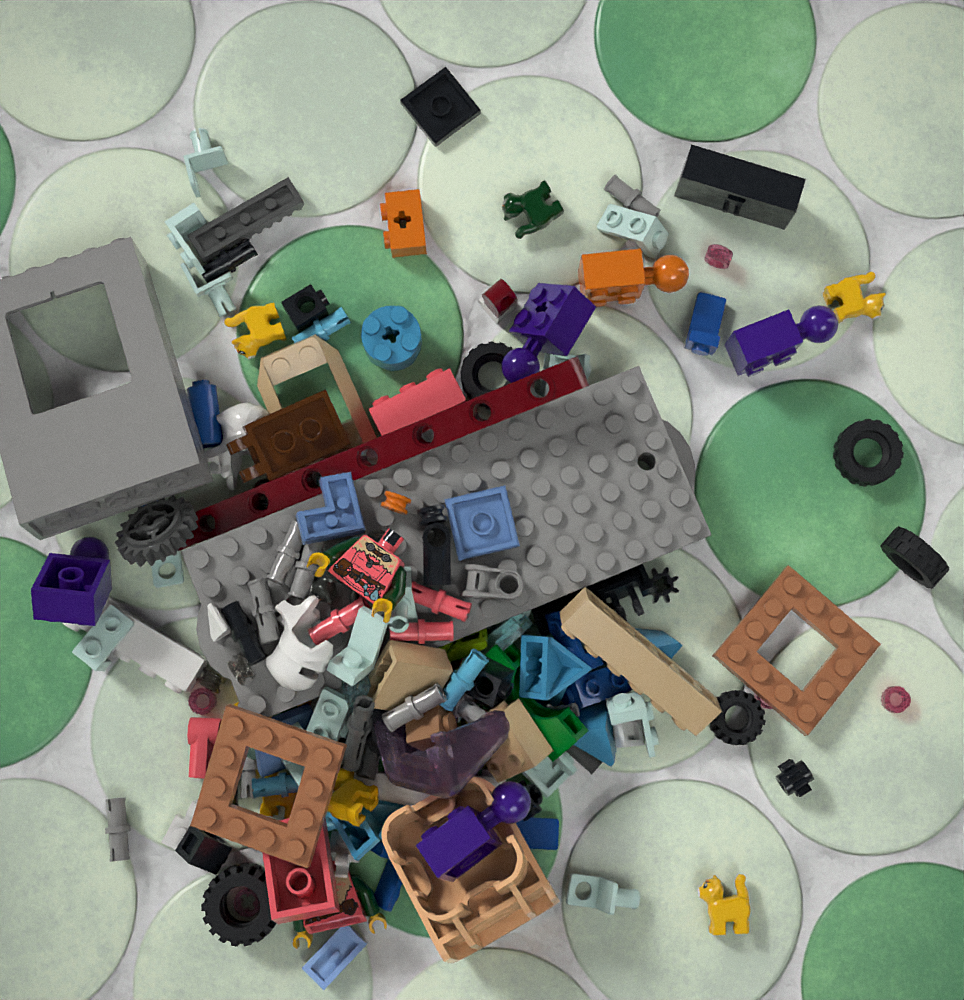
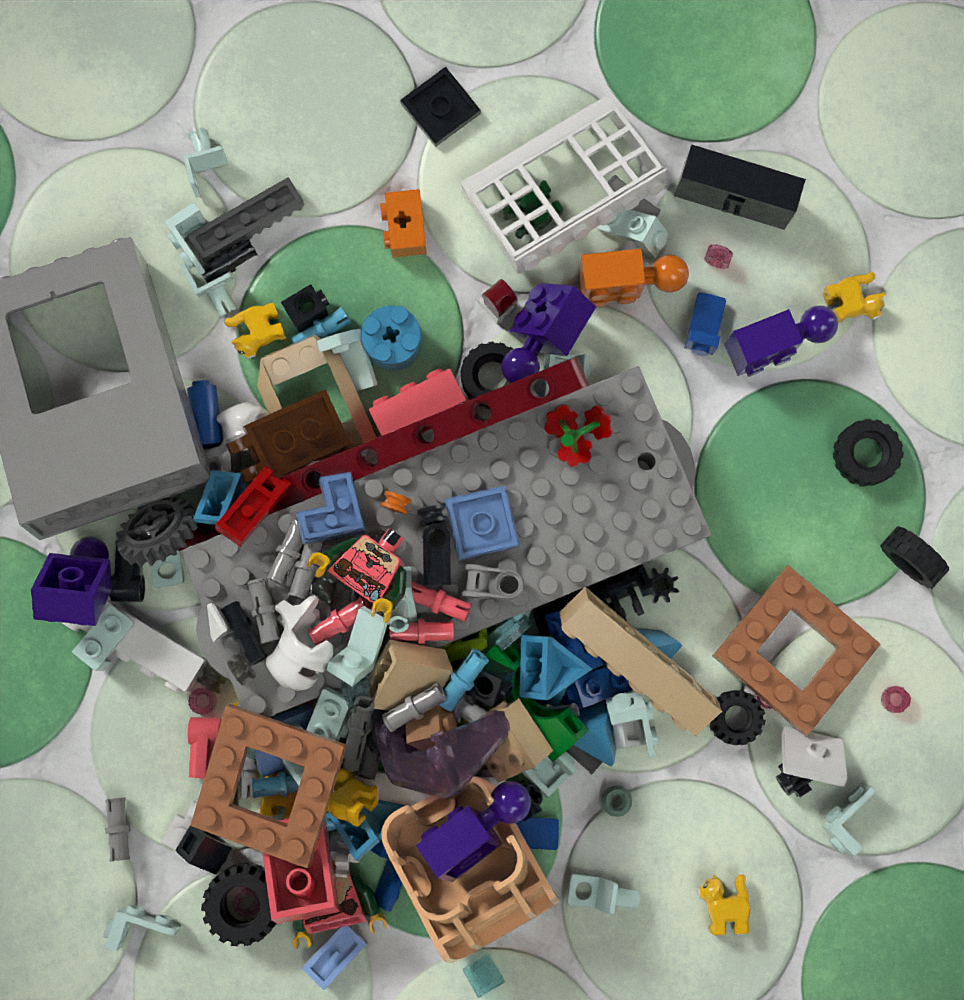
none -> light aqua bracket [104,905,181,951]
none -> black piece [109,545,145,602]
none -> dark azure slope [193,470,247,525]
none -> red plate [215,466,292,547]
none -> light aqua bracket [317,328,377,391]
none -> white window [461,94,667,274]
none -> clear light blue plate [463,953,505,998]
none -> red plant [544,404,613,467]
none -> sand green plate [601,786,632,817]
none -> white plate [781,726,847,787]
none -> light aqua bracket [822,785,876,857]

